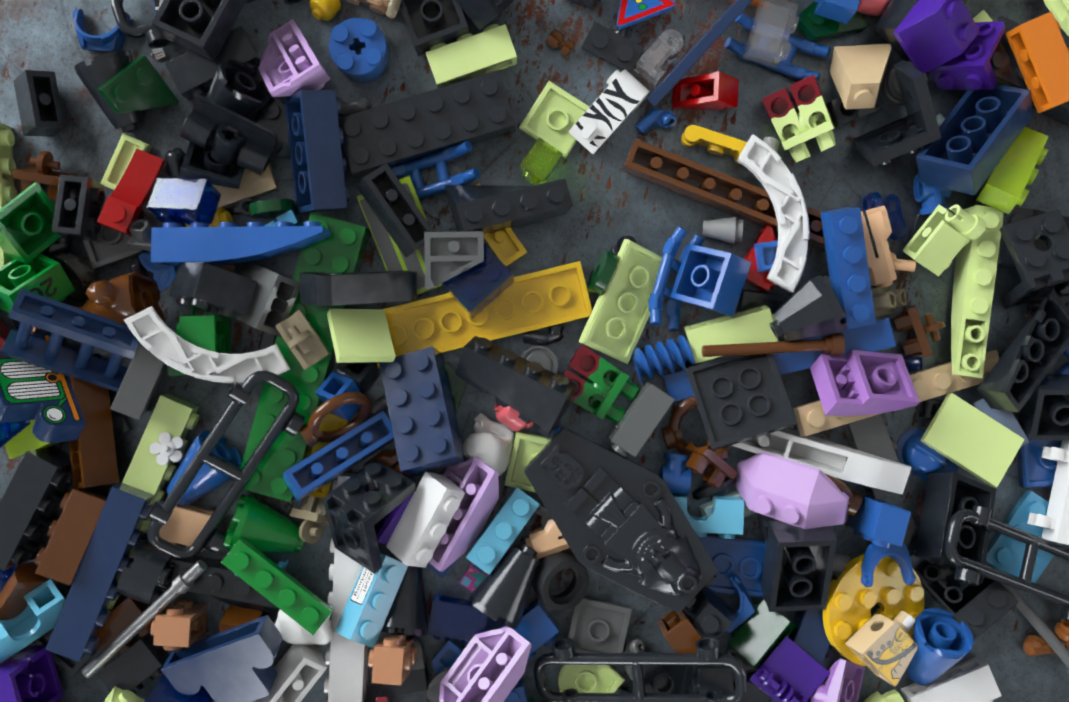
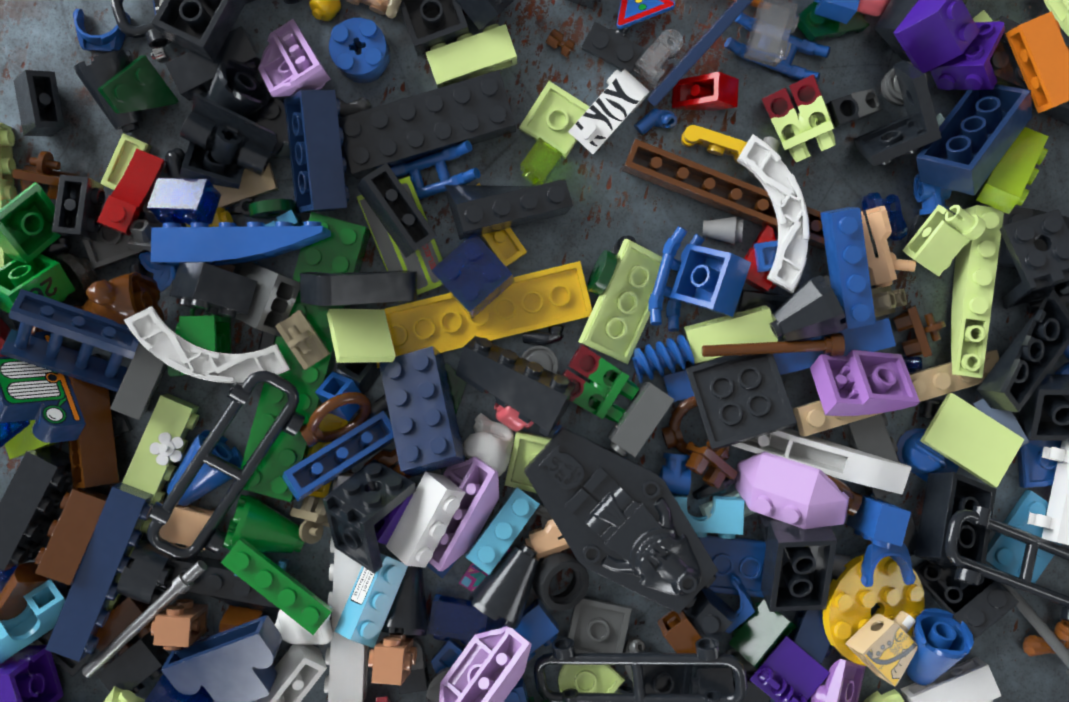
dark grey wing [424,231,484,289] -> none
tan slope [829,44,892,109] -> none

